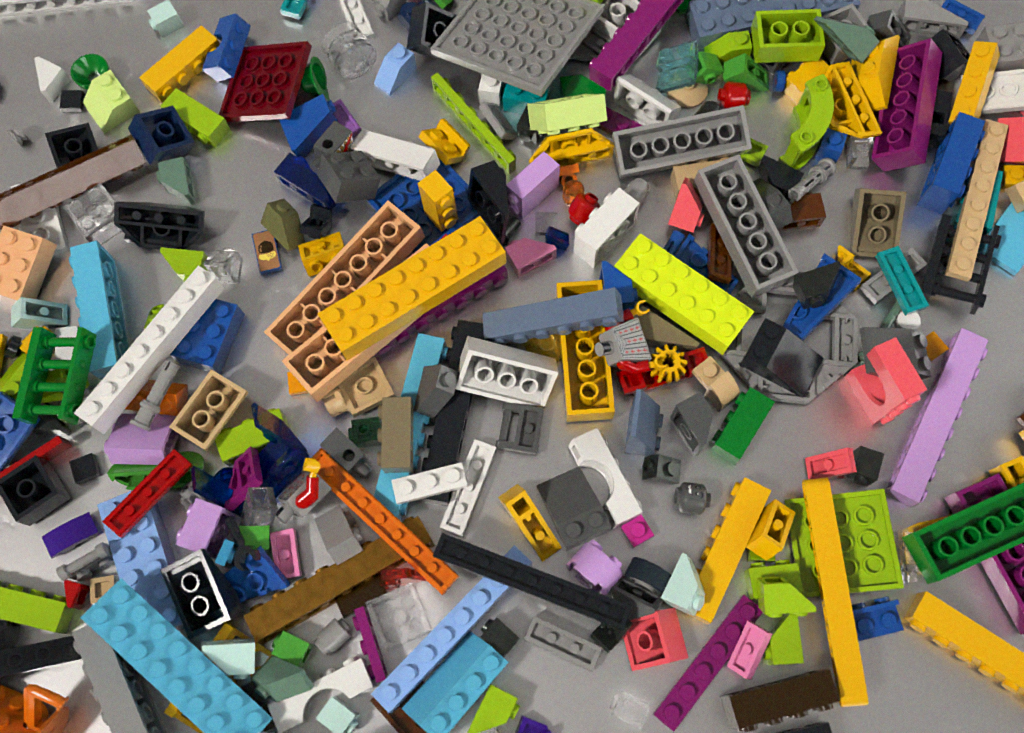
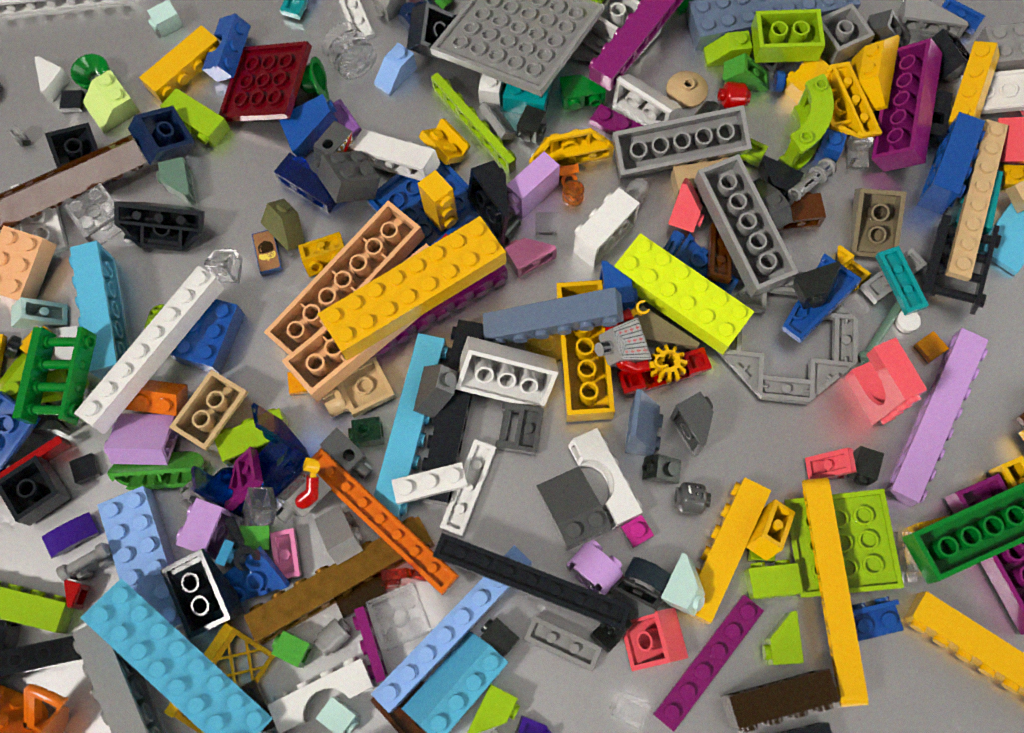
tan plate [90,575,118,604] -> none
red tile [102,449,193,538] -> none
light grey pin [129,360,180,432] -> none
lime slope [160,247,211,282] -> none
light aqua slope [201,638,255,679] -> none
sand green slope [251,656,314,702] -> none
black bracket [300,204,332,239] -> none
dark tan brick [377,397,414,473] -> none
yellow slope [498,484,562,562] -> none
yellowish green brick [527,94,607,135] -> none
clear blue plate [545,226,569,251] -> none
red head [568,192,601,225] -> none
clear light blue slope [655,40,698,93] -> none
bright green brick [686,51,724,85] -> none
tan brick [692,356,740,412] -> none
green brick [711,387,775,465] -> none
bright pink plate [727,620,772,680] -> none
black slope [740,318,824,398] -> none
lime slope [757,577,816,618] -> none
sand green slope [814,16,880,63] -> none
dark grey slope [859,327,932,380] -> none

